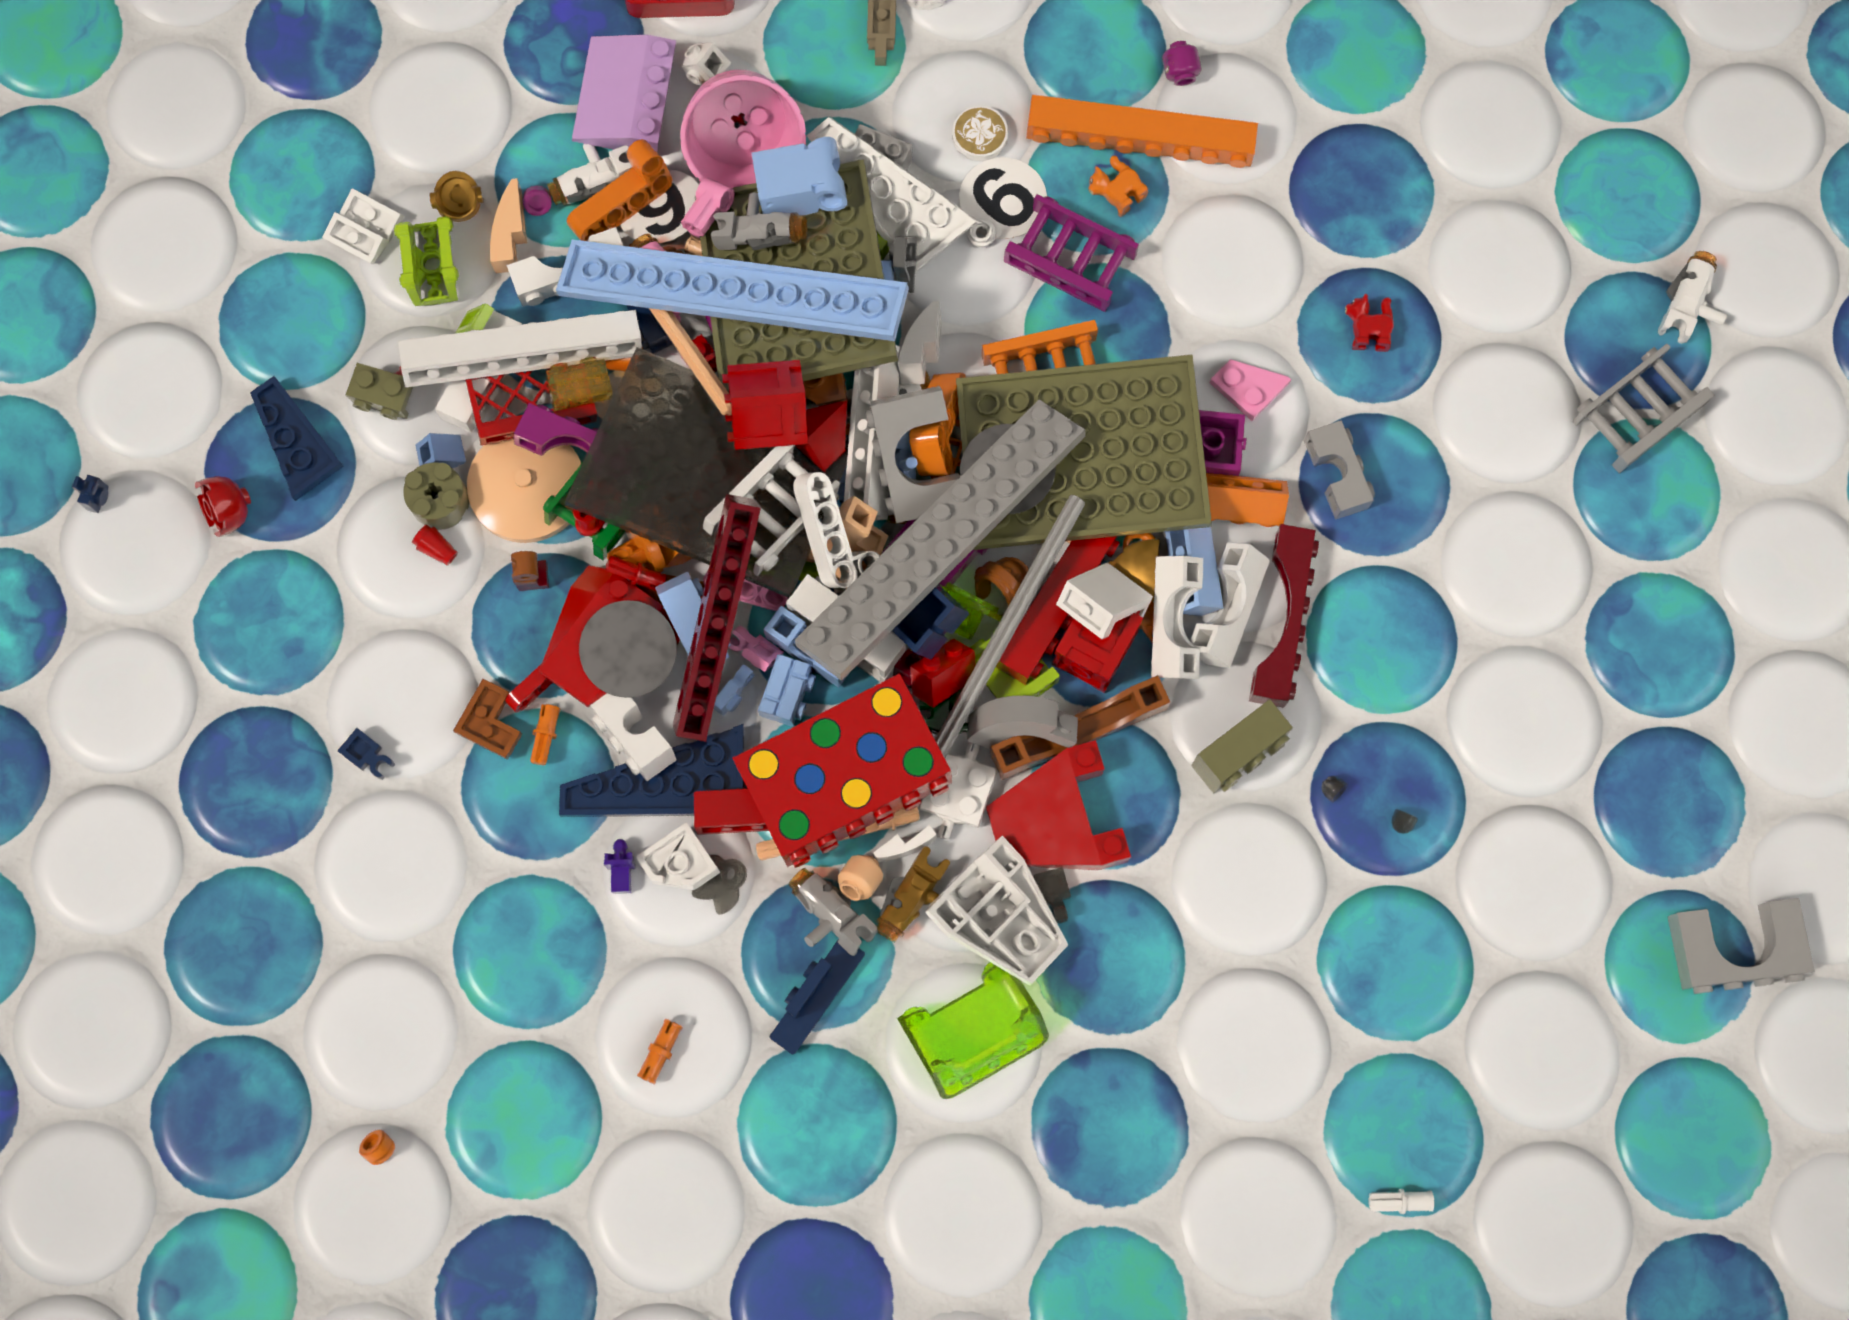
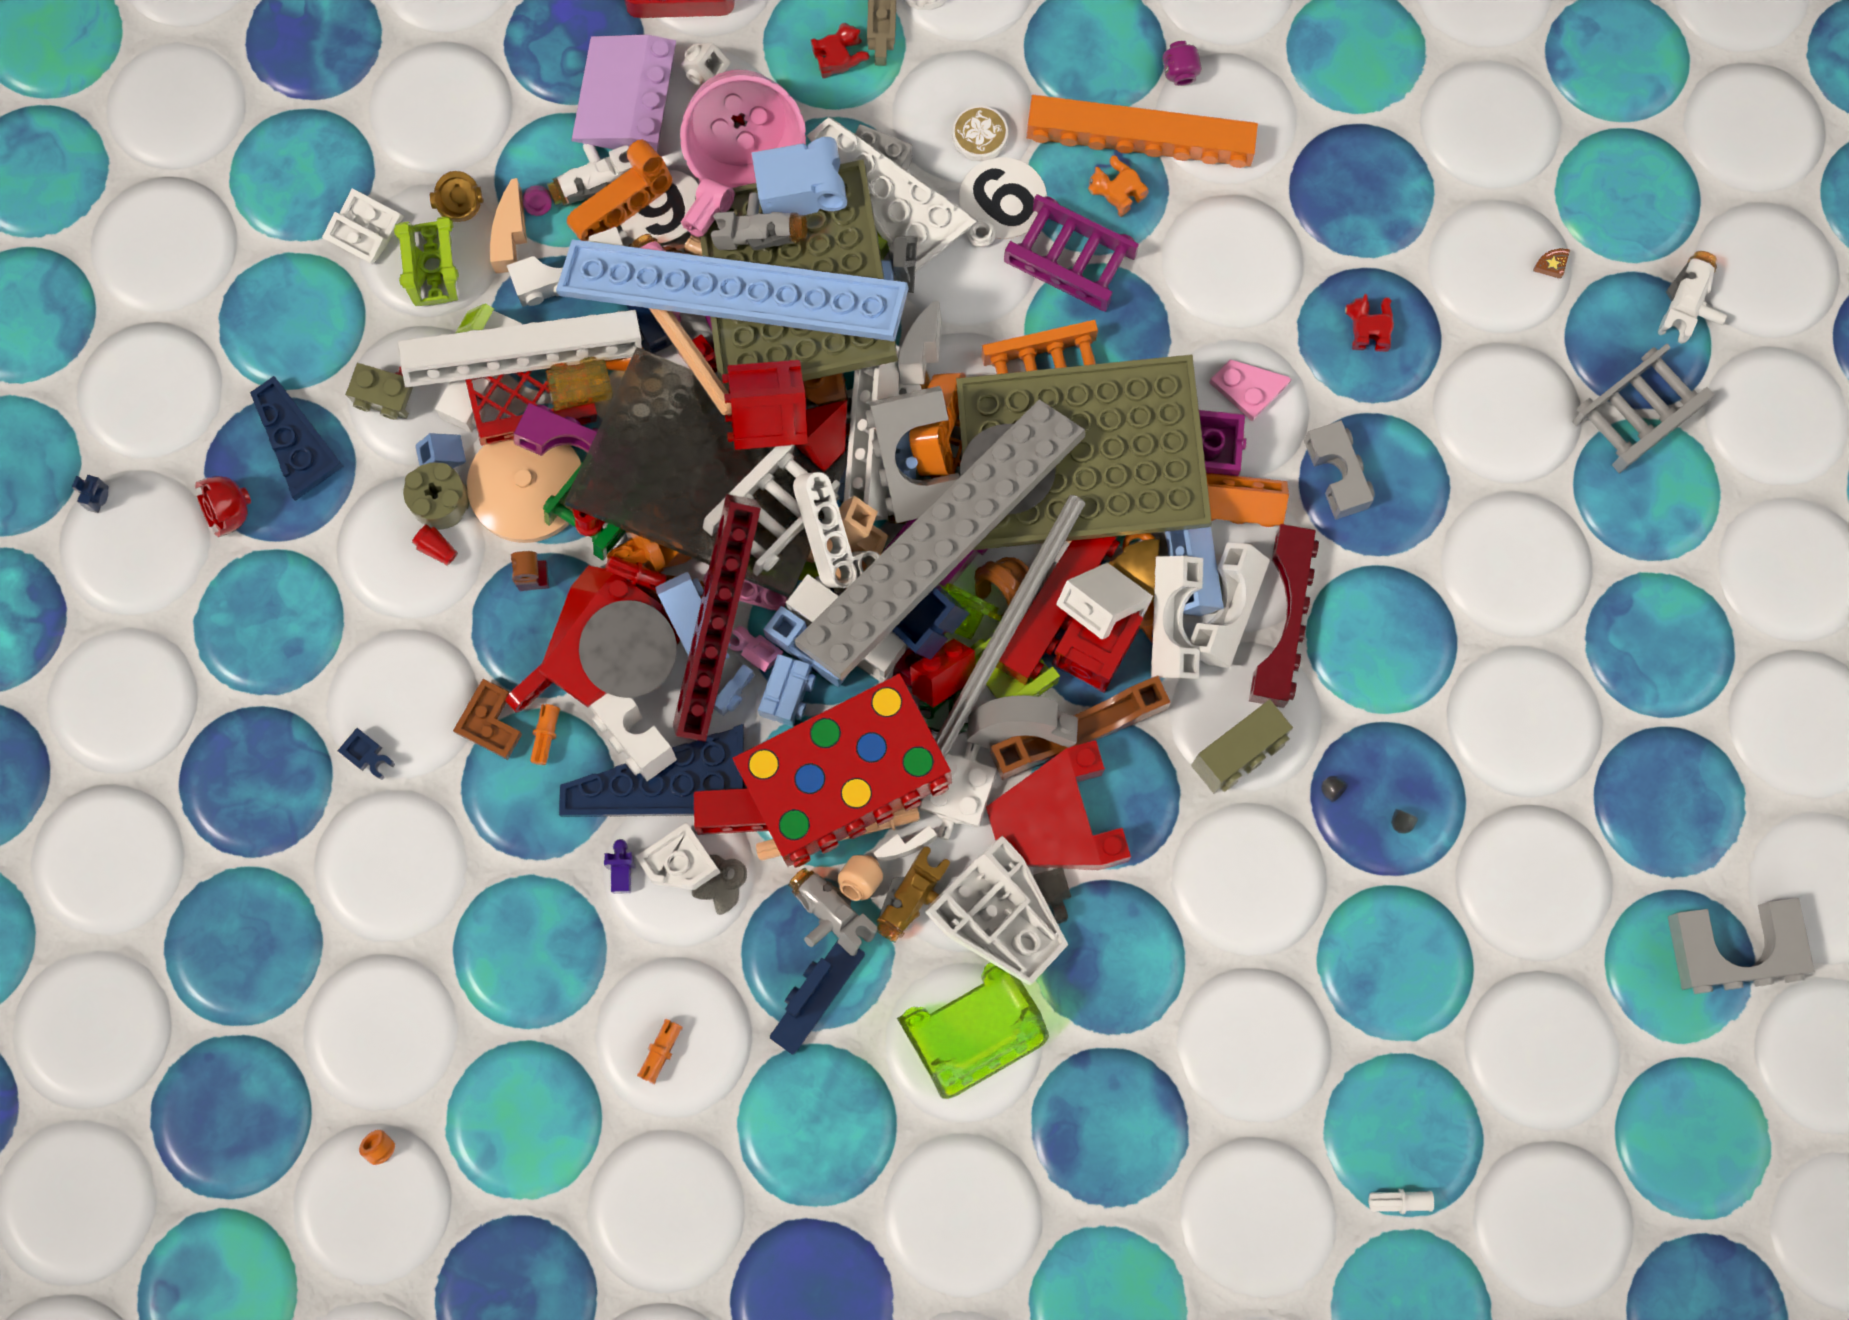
none -> red animal [811,23,869,79]
none -> dark orange tile [1533,248,1570,279]

